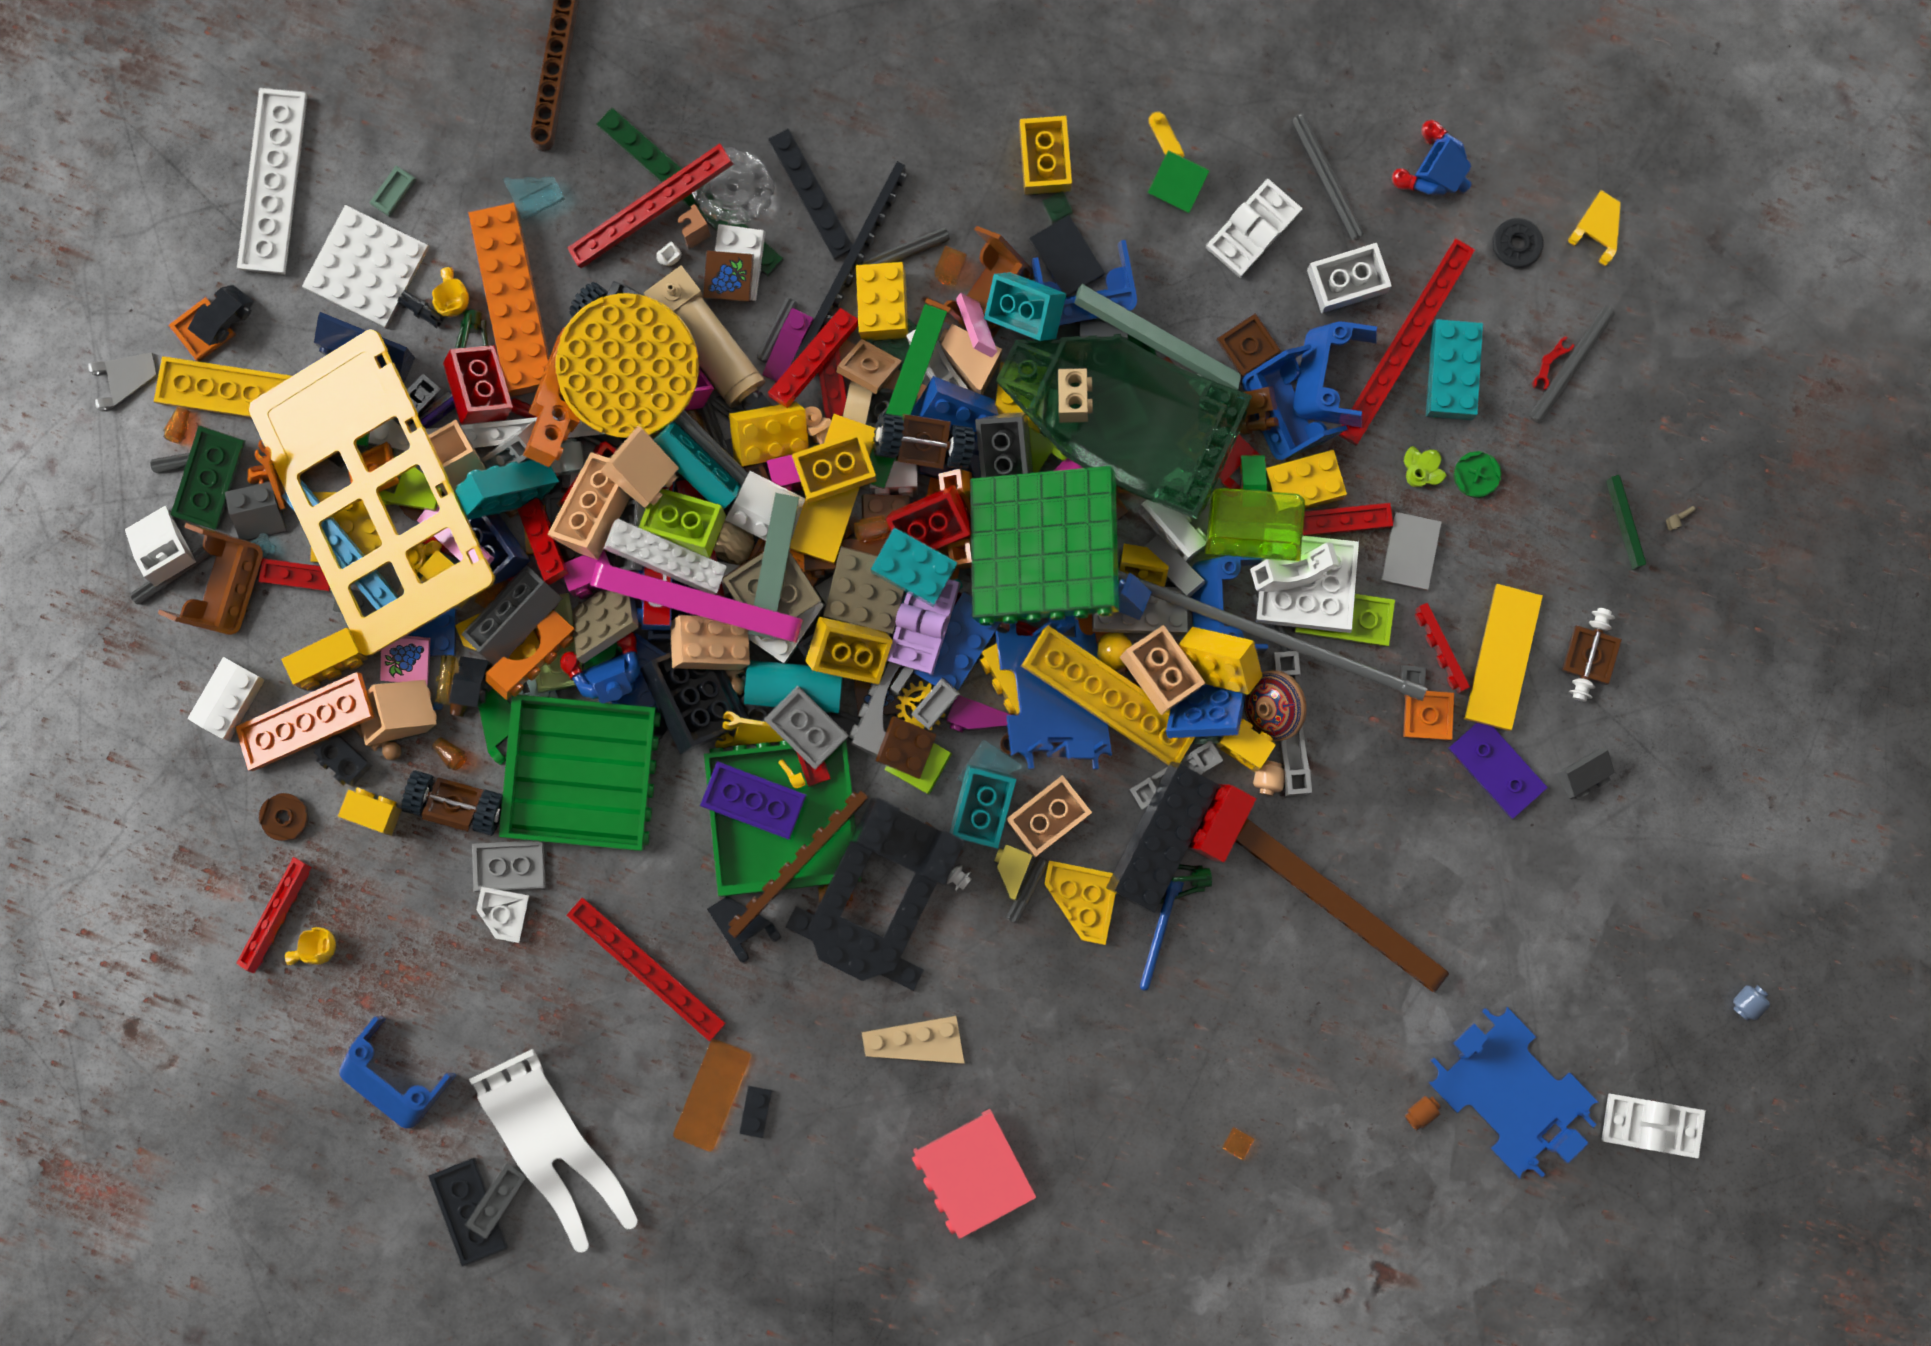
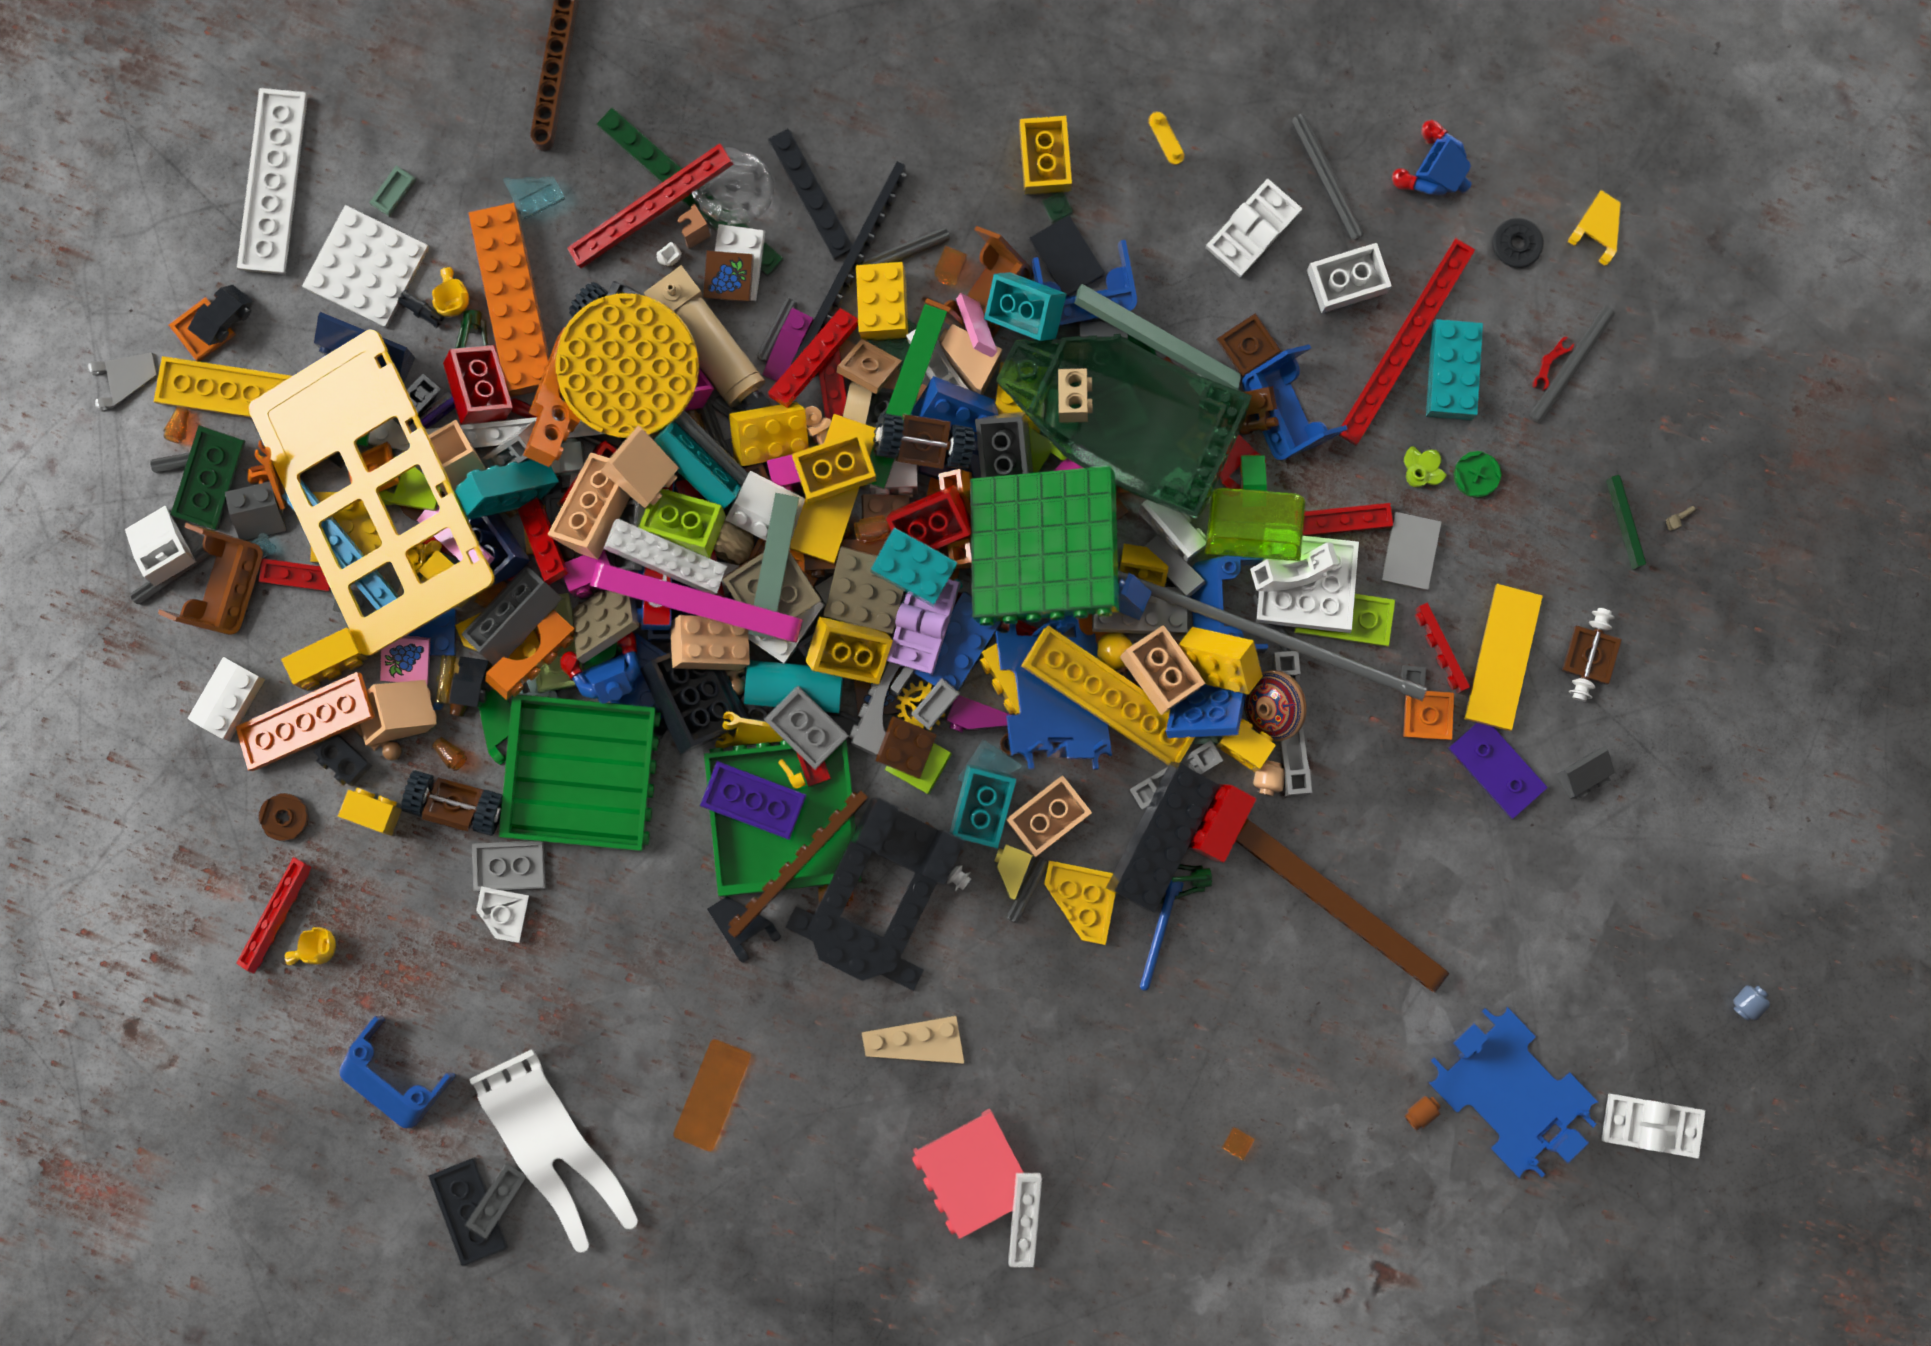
red plate [566,897,726,1042] -> none
black plate [739,1086,772,1138] -> none
green tile [1148,150,1210,213] -> none
yellow brick [1266,450,1347,518] -> none
blue windscreen [1293,321,1377,427] -> none
none -> white plate [1008,1173,1042,1267]

